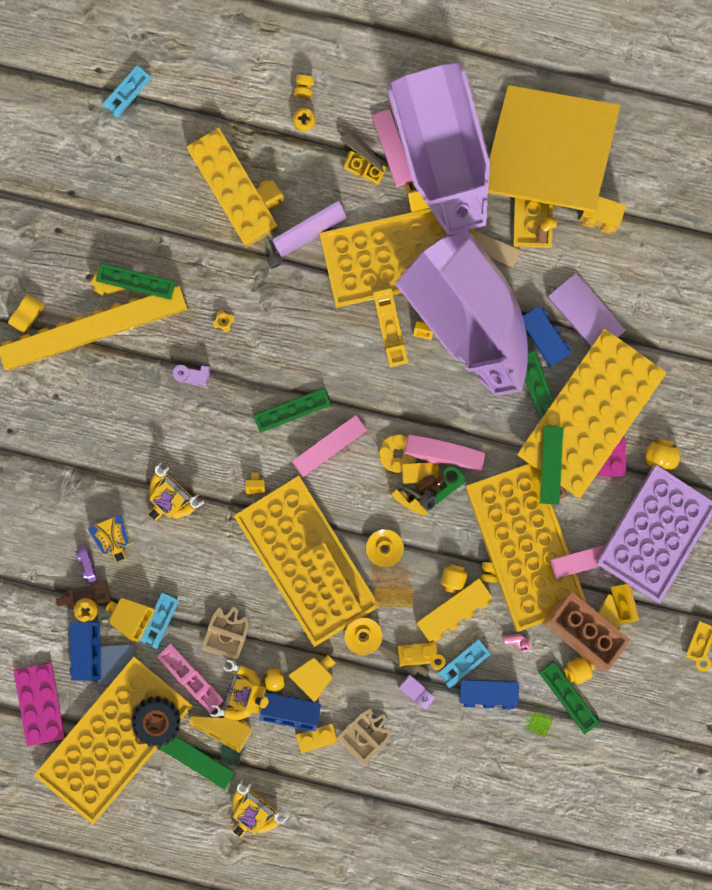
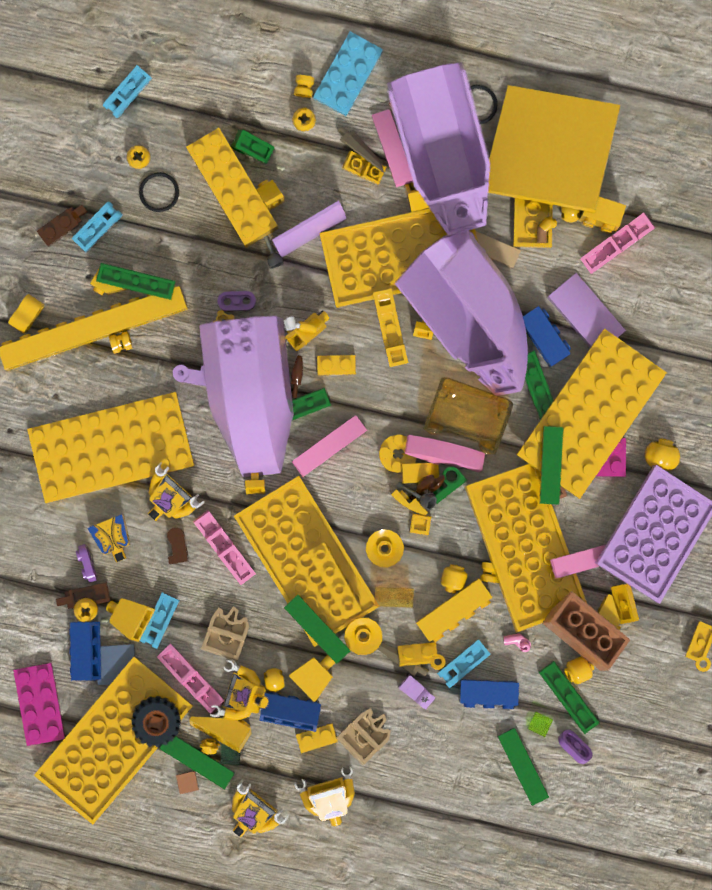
none -> yellow plate [27,392,195,503]
none -> reddish brown hinge [37,205,87,247]
none -> medium azure plate [71,201,123,252]
none -> yellow wheel [109,331,133,354]
none -> yellow piece [126,145,150,169]
none -> black tyre [139,172,179,212]
none -> reddish brown leg [167,528,189,565]
none -> nougat tile [176,771,199,794]
none -> bright pink slope [193,510,256,585]
none -> lavender windscreen [199,316,294,477]
none -> yellow plate [200,738,220,754]
none -> medium lavender plate [217,291,256,311]
none -> green plate [230,129,275,164]
none -> yellow torso [284,310,329,352]
none -> green tile [284,595,351,664]
none -> reddish brown hand [291,355,303,398]
none -> yellow torso [294,766,355,826]
none -> medium azure plate [313,31,383,117]
none -> yellow plate [317,355,356,375]
none -> yellow tile [410,514,432,535]
none -> clear yellow windscreen [423,377,513,455]
none -> black tyre [469,85,498,124]
none -> green tile [497,728,549,806]
none -> medium lavender plate [558,730,592,764]
none -> yellow piece [561,206,580,223]
none -> bright pink slope [580,212,655,274]

